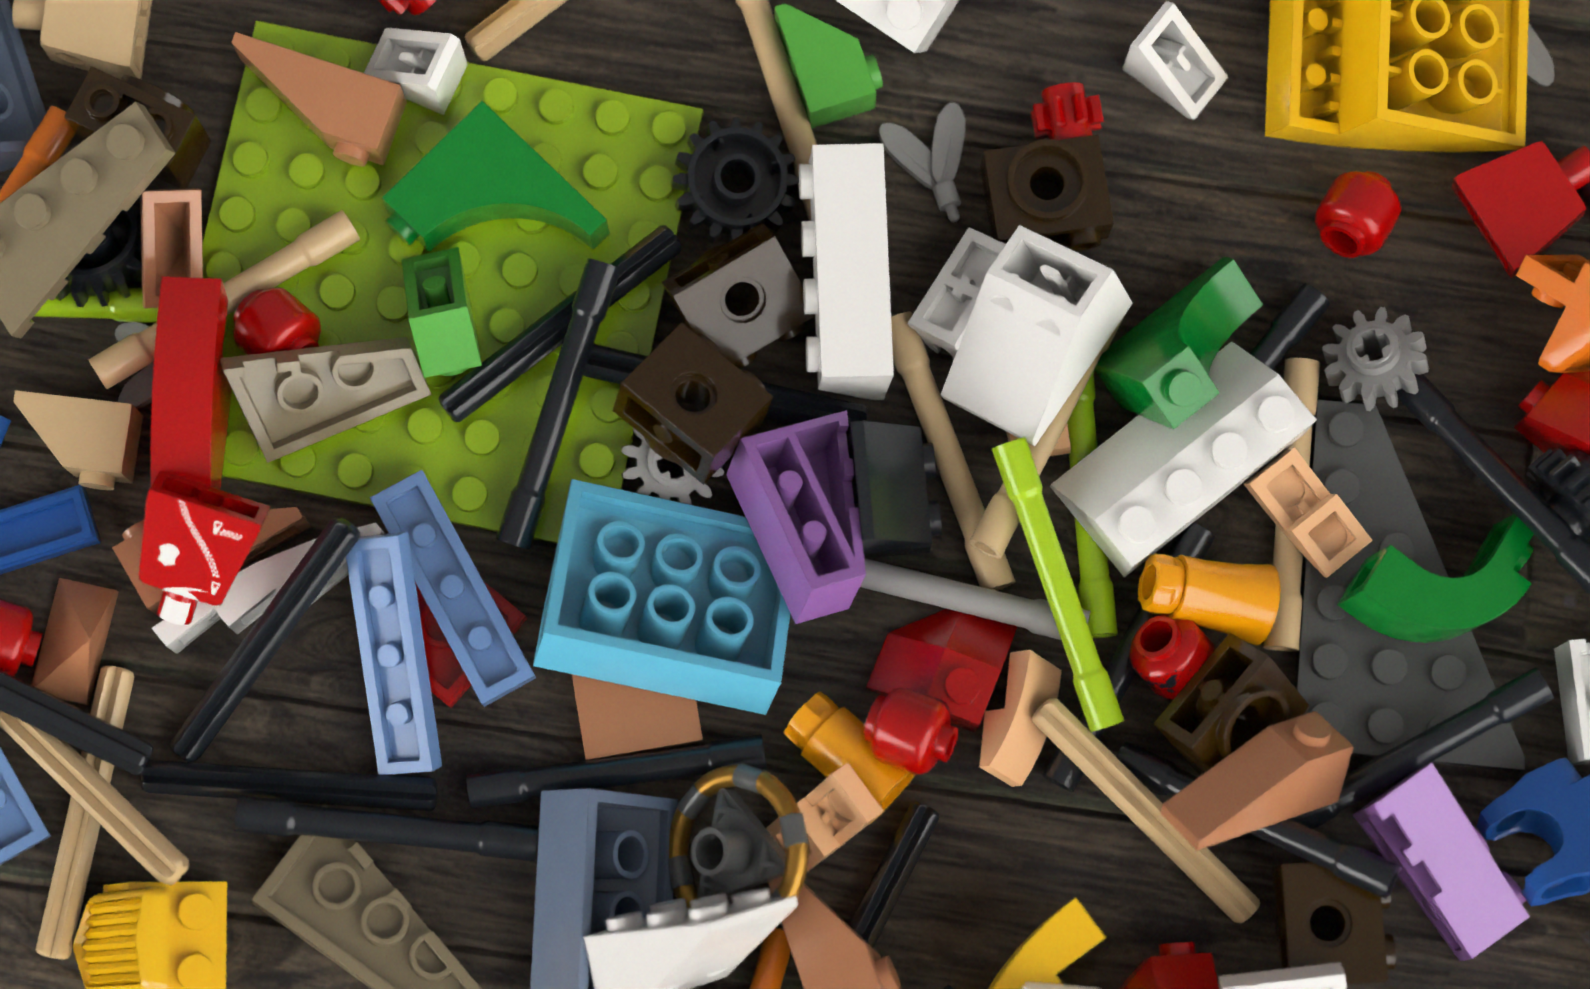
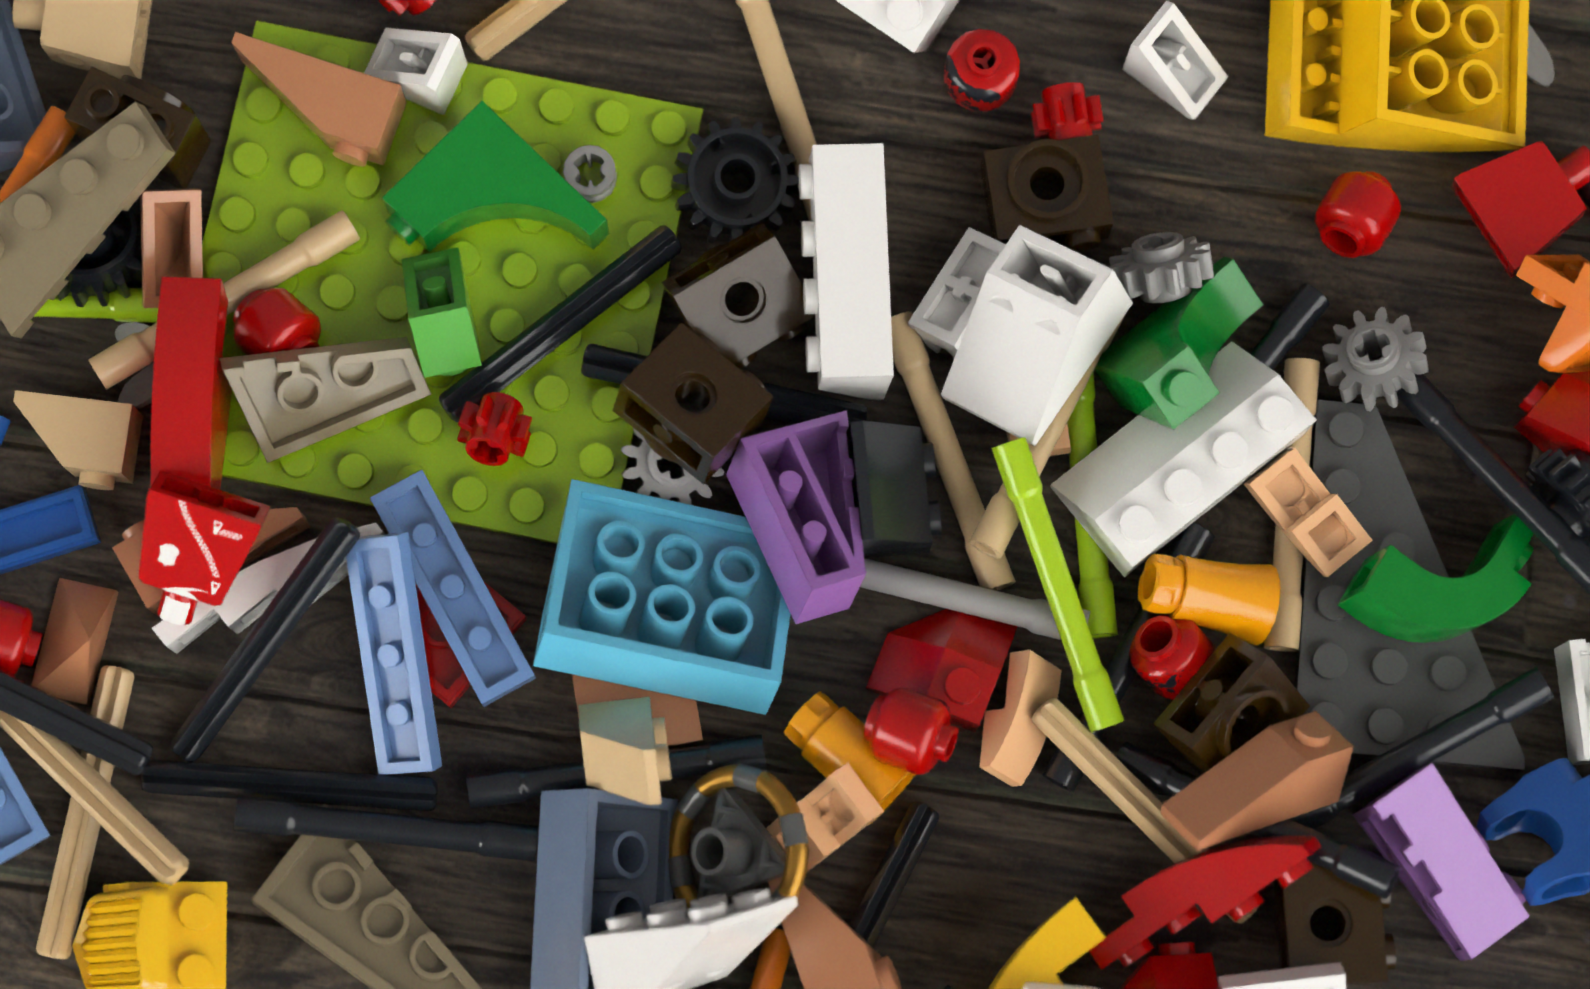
black piece [496,258,621,550] -> none
bright green slope [774,3,883,128] -> none
light grey piece [879,103,966,222] -> none
none -> red gear [457,392,532,466]
none -> light grey bush [563,145,617,203]
none -> tan slope [578,697,671,805]
none -> red head [944,29,1020,112]
none -> red slope [1088,835,1321,970]
none -> light grey gear [1109,232,1214,303]

